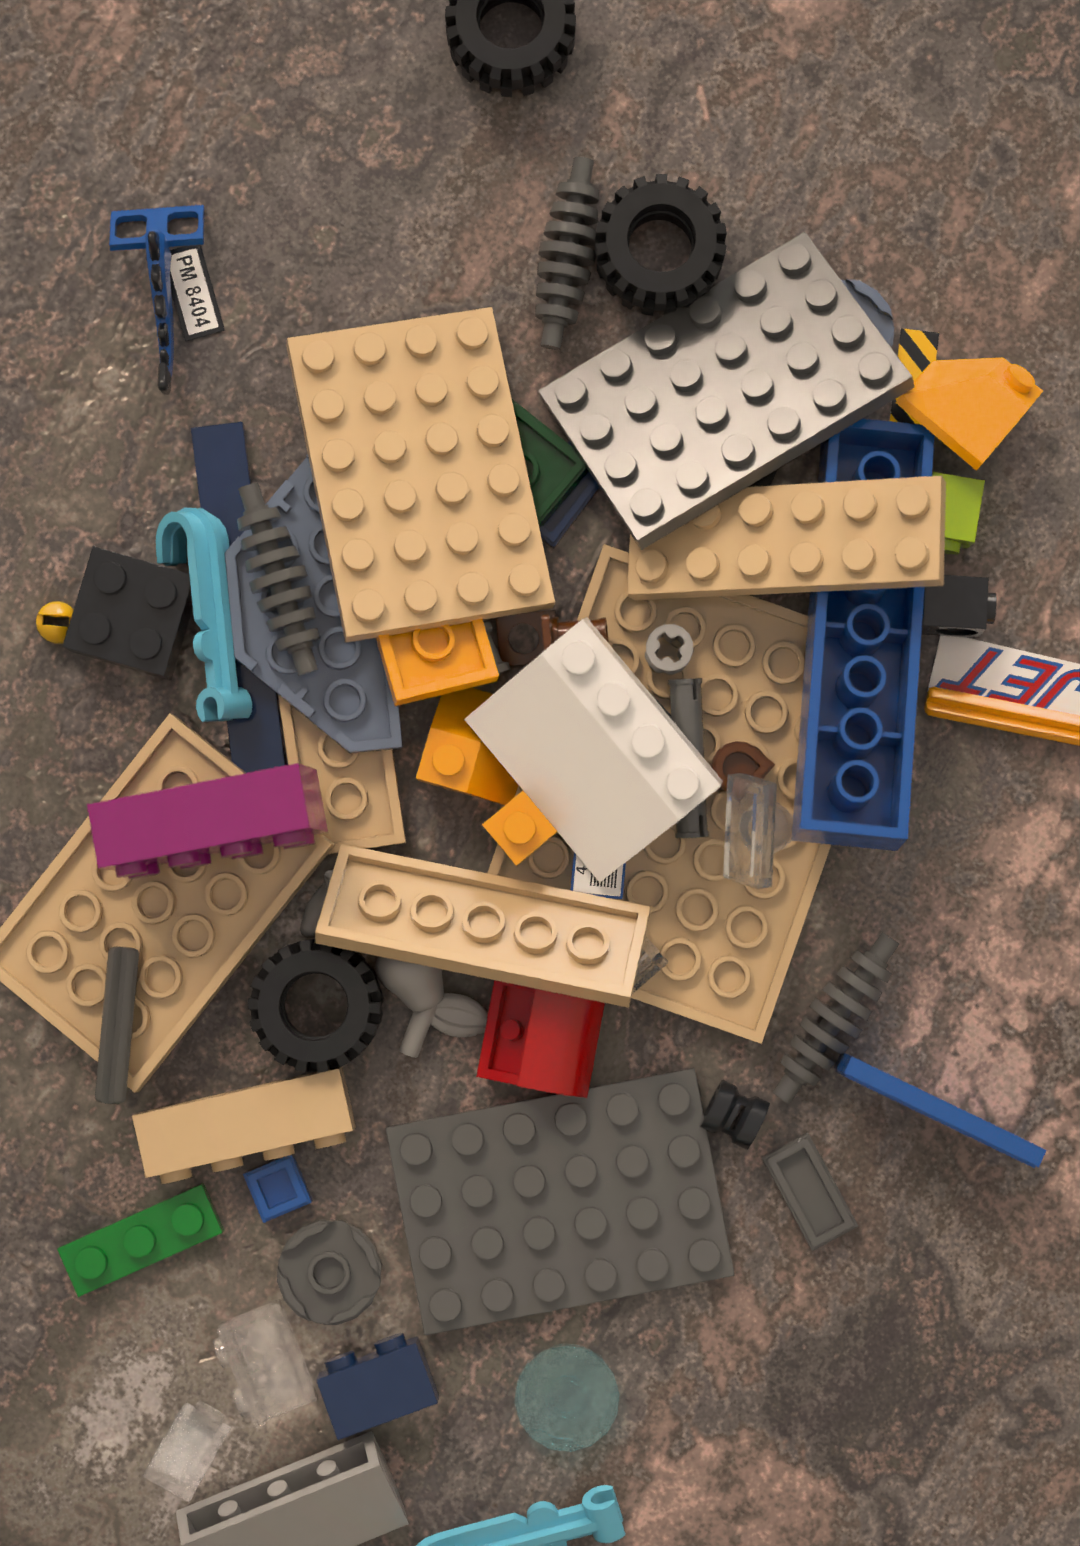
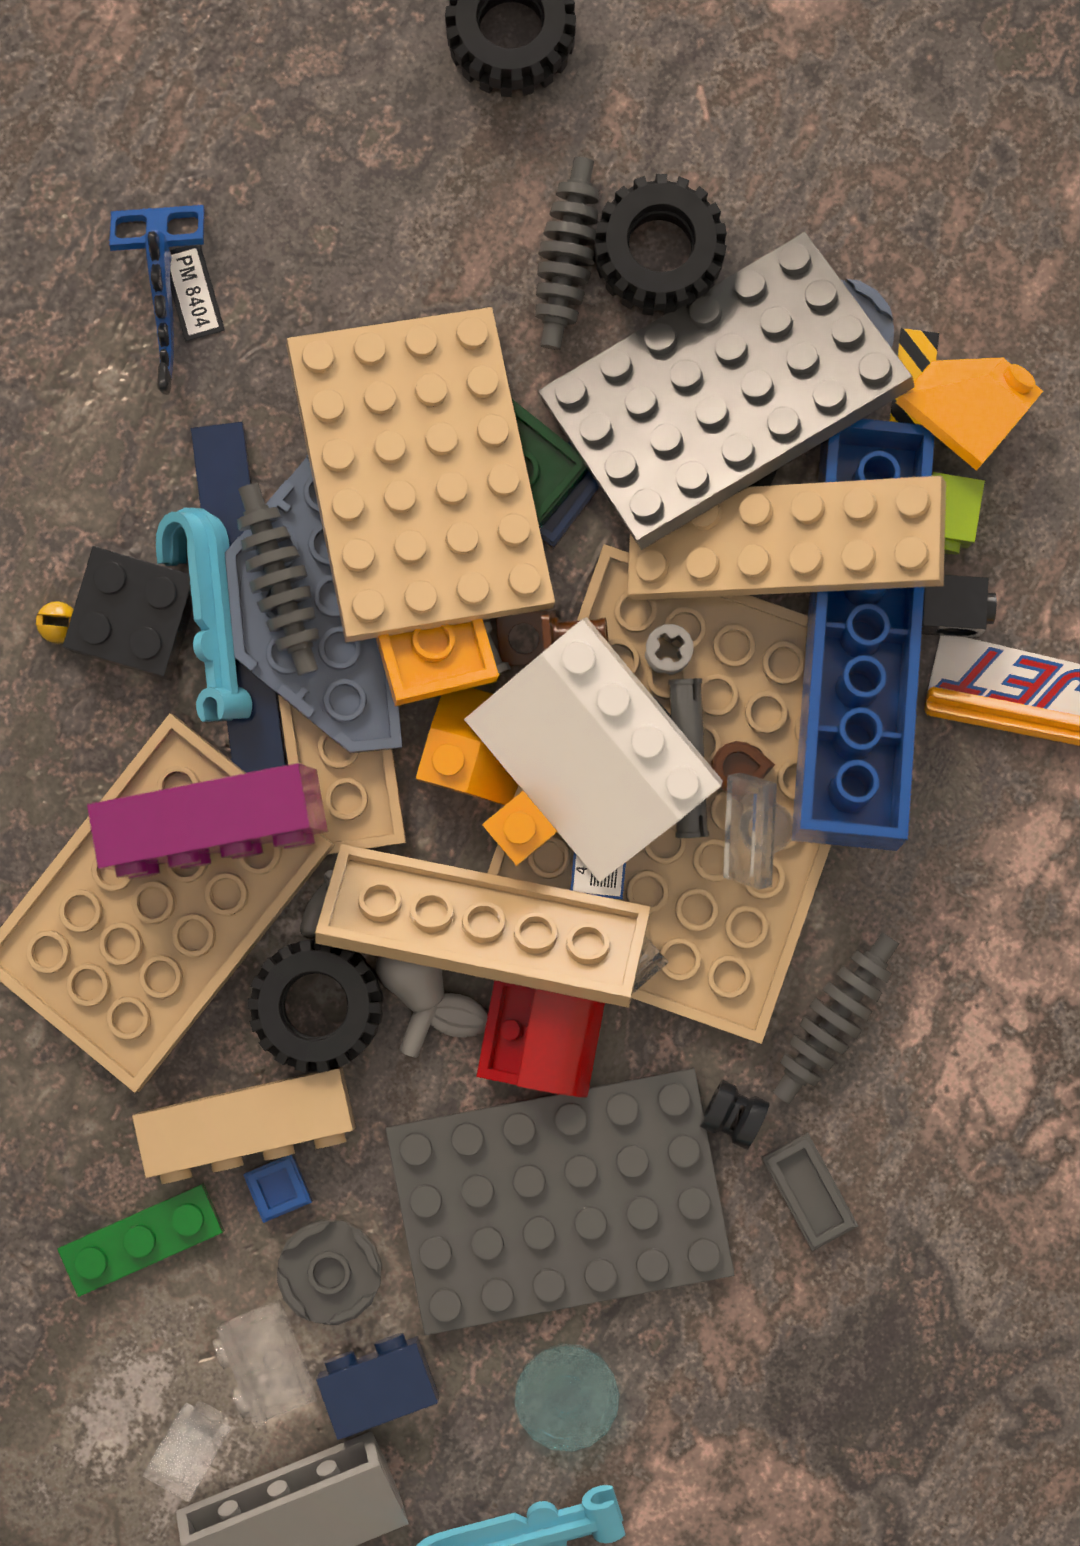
dark grey axle [95,946,139,1104] -> none
blue tile [834,1053,1047,1168] -> none

